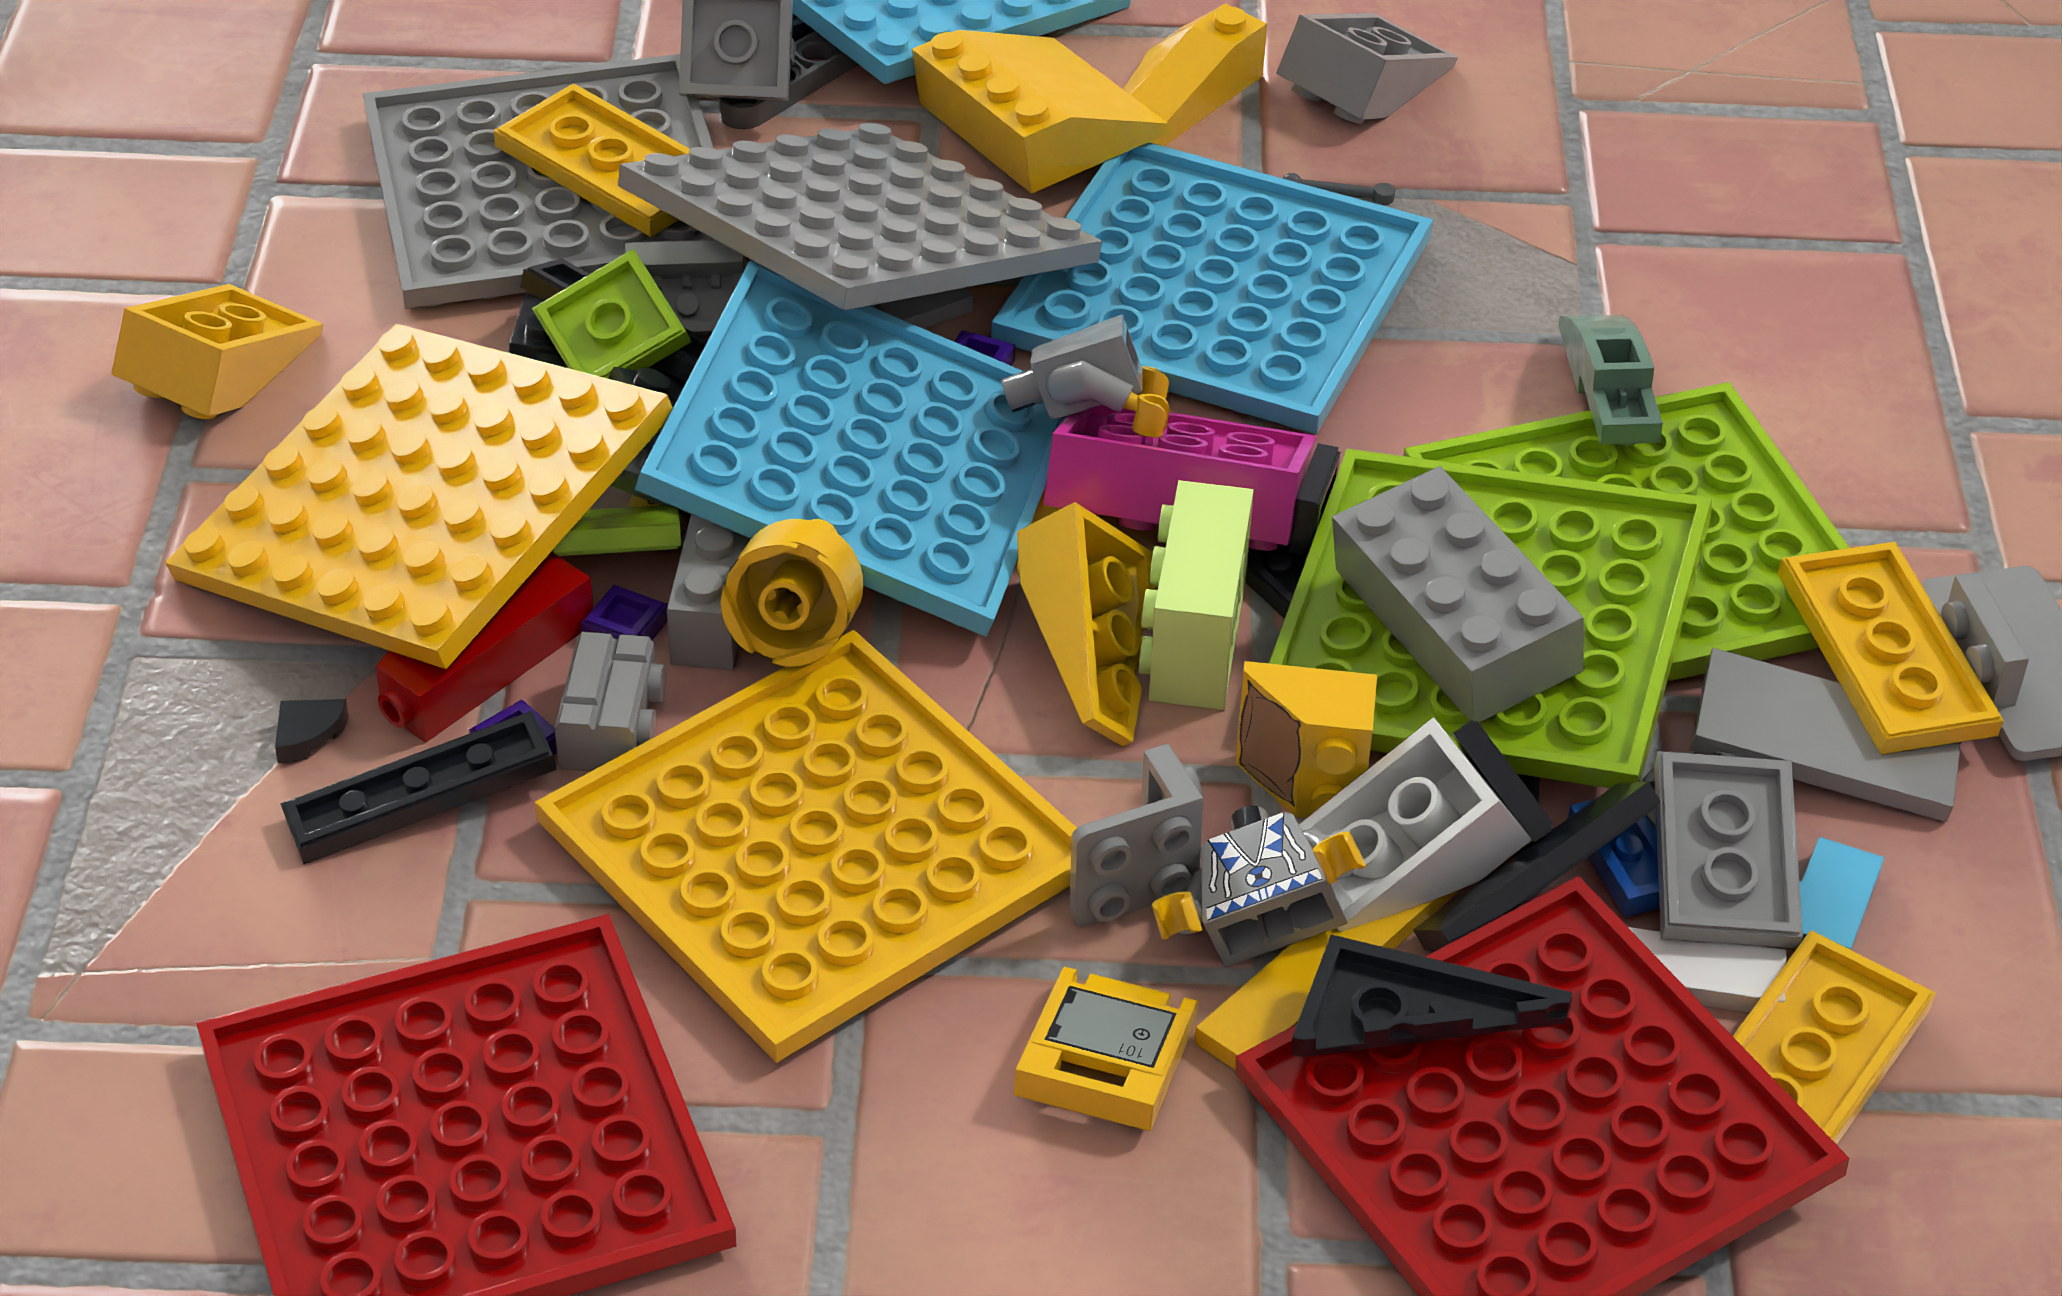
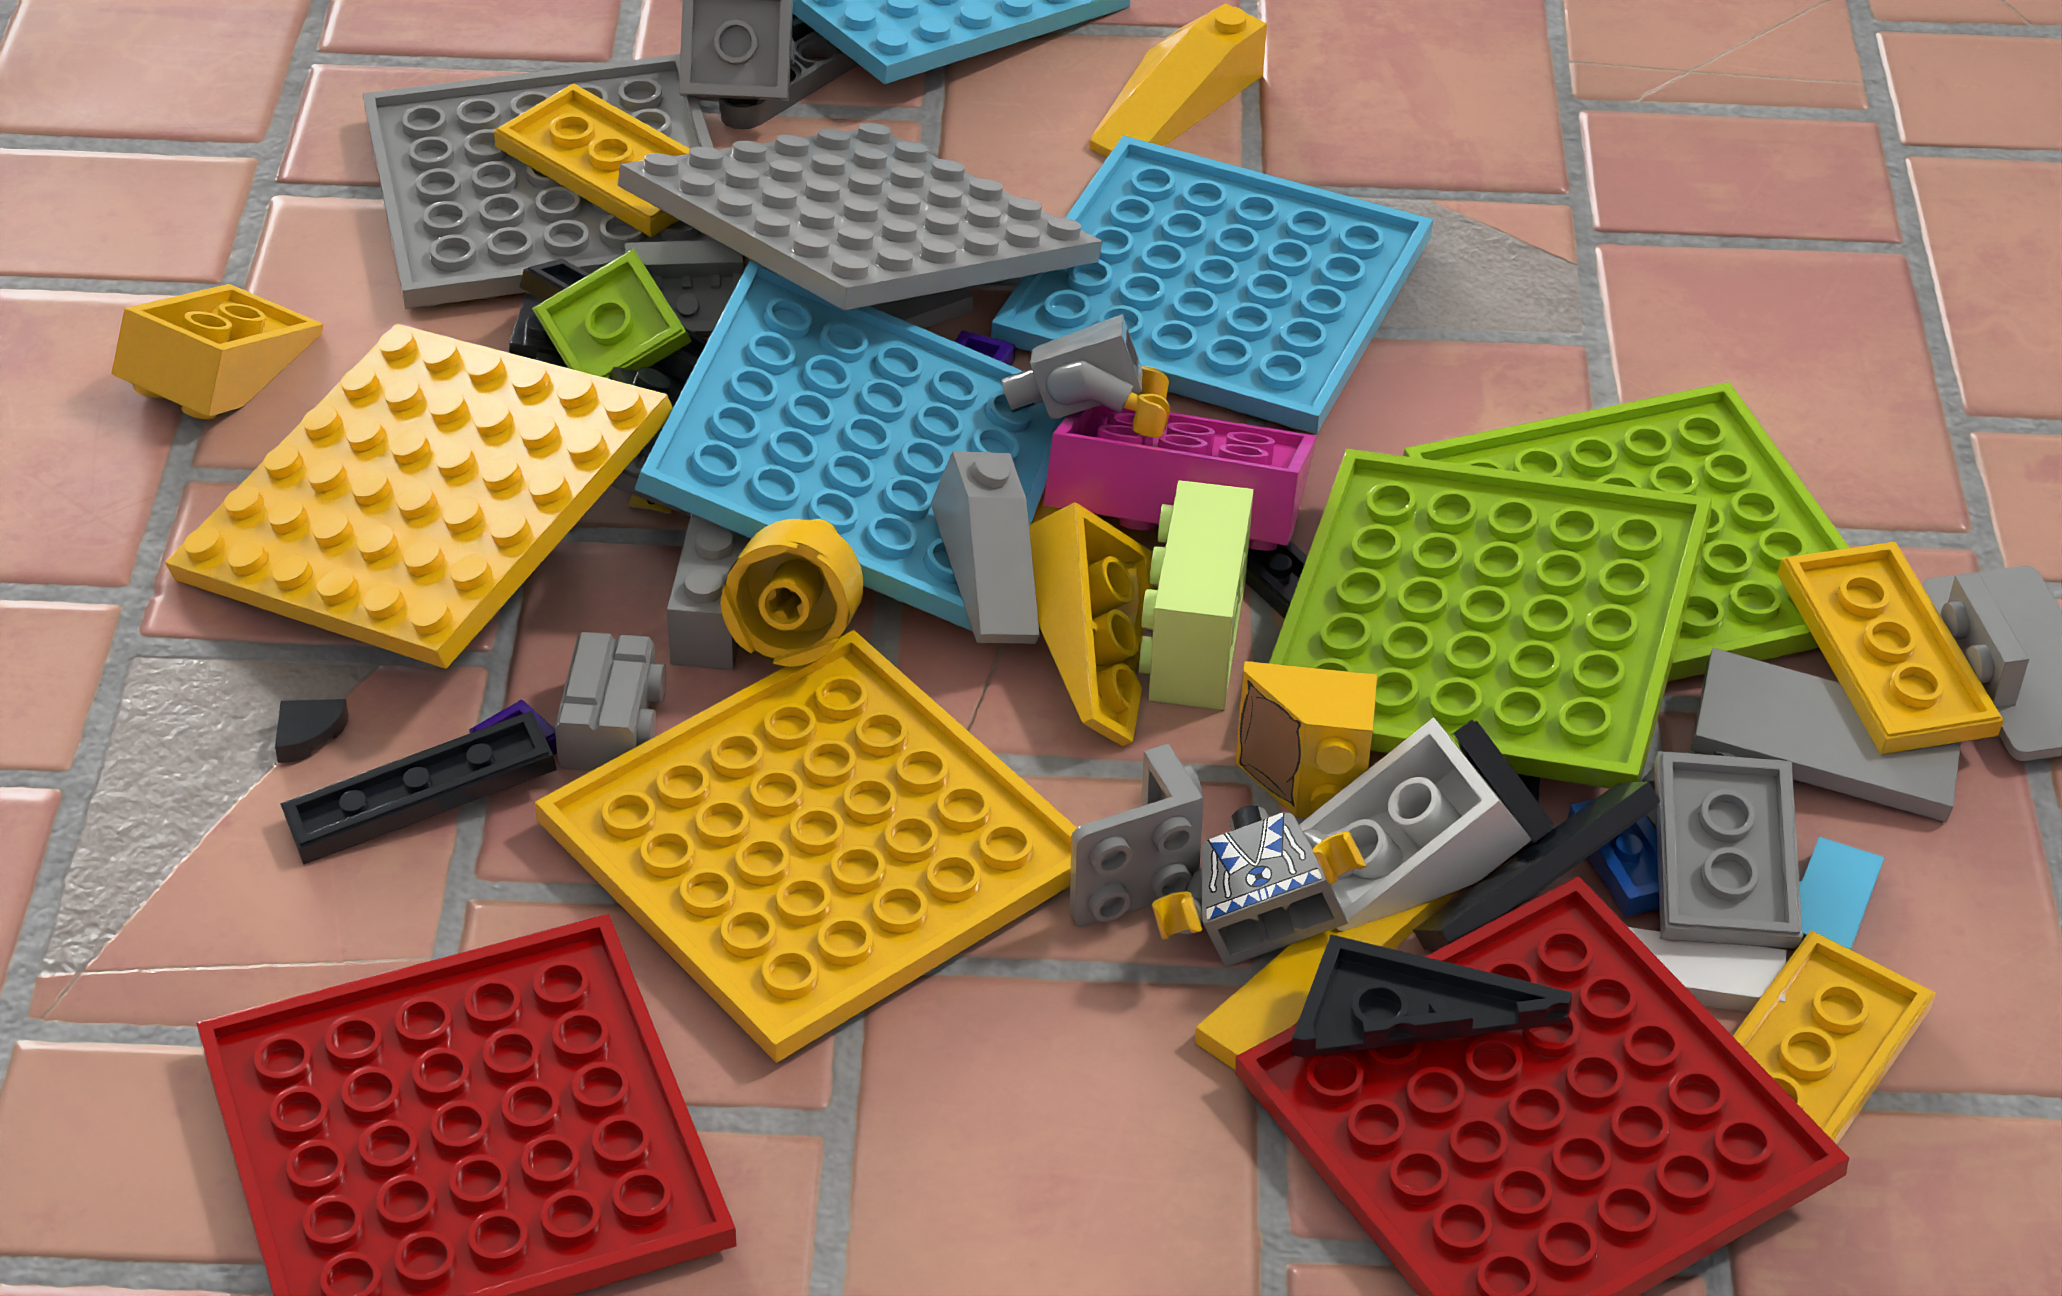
red slope [375,552,593,743] -> none
lime tile [554,505,681,556] -> none
dark purple tile [581,584,668,641] -> none
yellow slope [912,30,1170,194] -> none
yellow container [1013,966,1199,1132] -> none
light grey slope [1276,13,1458,124] -> none
dark grey hinge [1283,173,1396,205] -> none
black tile [1288,443,1341,556] -> none
light grey brick [1332,466,1584,722] -> none
sand green slope [1559,314,1663,446] -> none
none -> light grey slope [931,451,1040,644]

